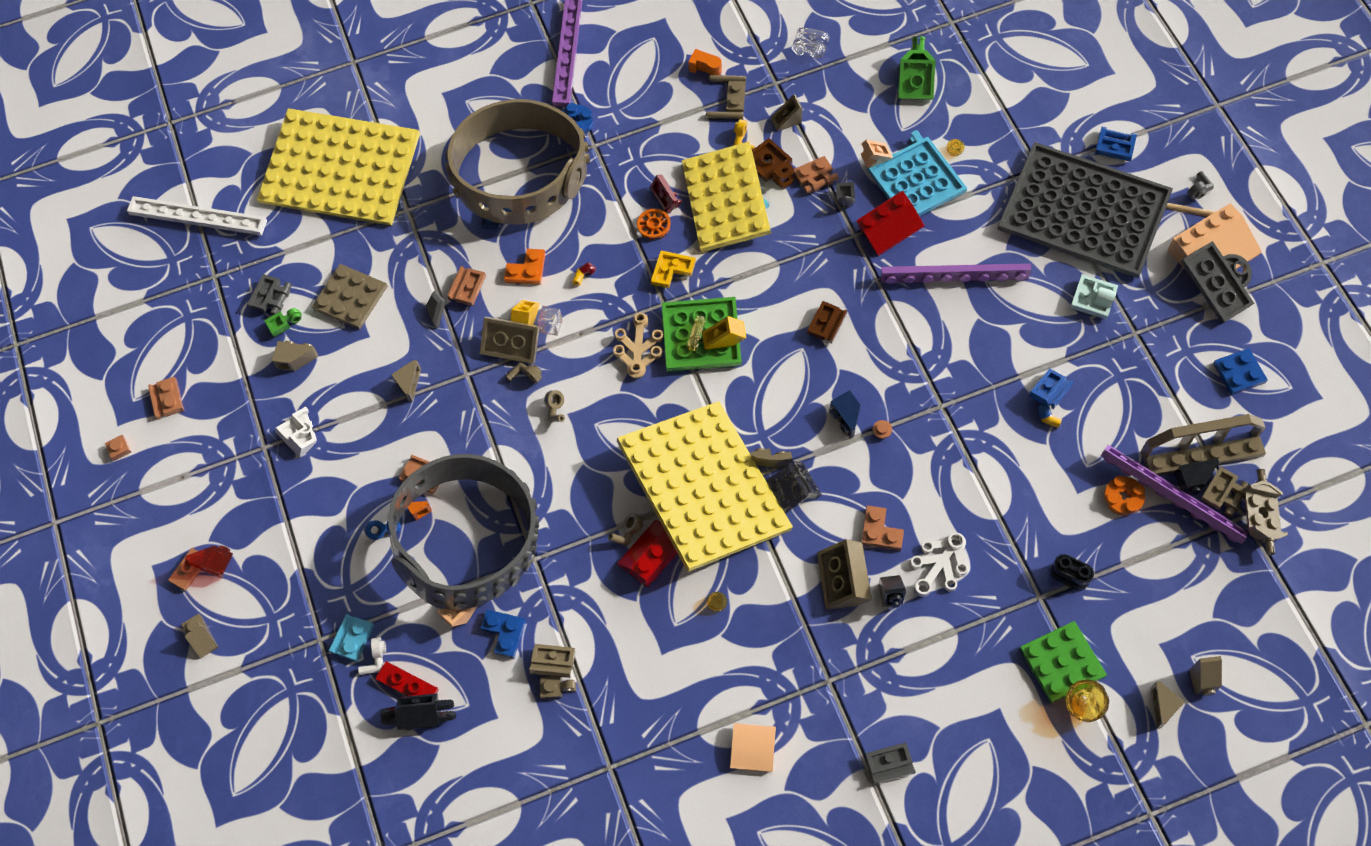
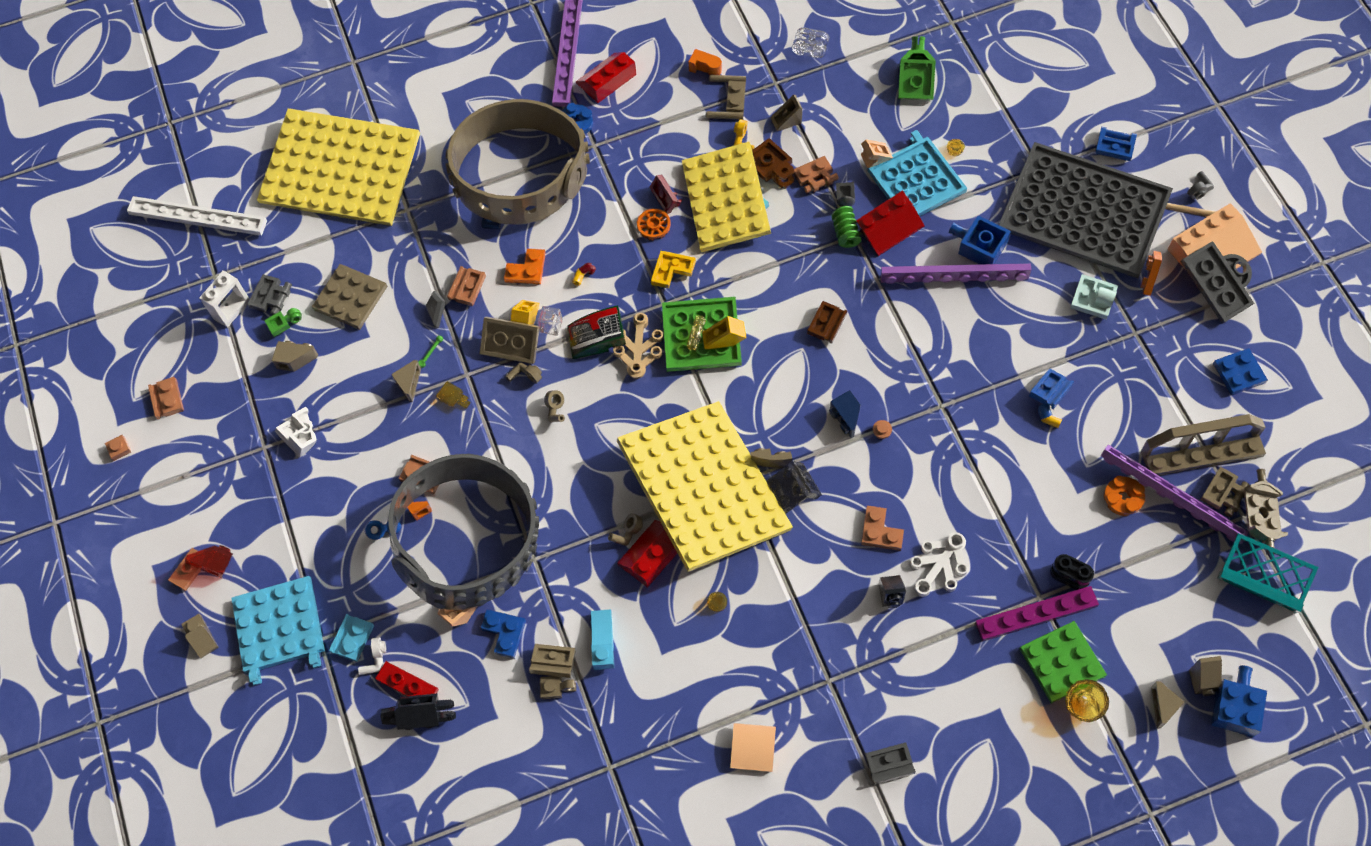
dark tan slope [817,539,872,610] -> none
black slope [1174,458,1219,495] -> none
none -> white window [199,271,250,328]
none -> medium azure plate [231,576,325,685]
none -> bright green hinge [418,335,443,368]
none -> clear yellow plate [436,381,471,409]
none -> slope [567,305,626,359]
none -> red slope [576,52,637,103]
none -> medium azure slope [591,609,615,670]
none -> bright green piece [832,206,861,248]
none -> blue brick [949,216,1011,265]
none -> magenta plate [975,586,1099,642]
none -> orange plate [1140,251,1162,296]
none -> blue brick [1211,665,1267,737]
none -> teal fence [1217,533,1319,613]

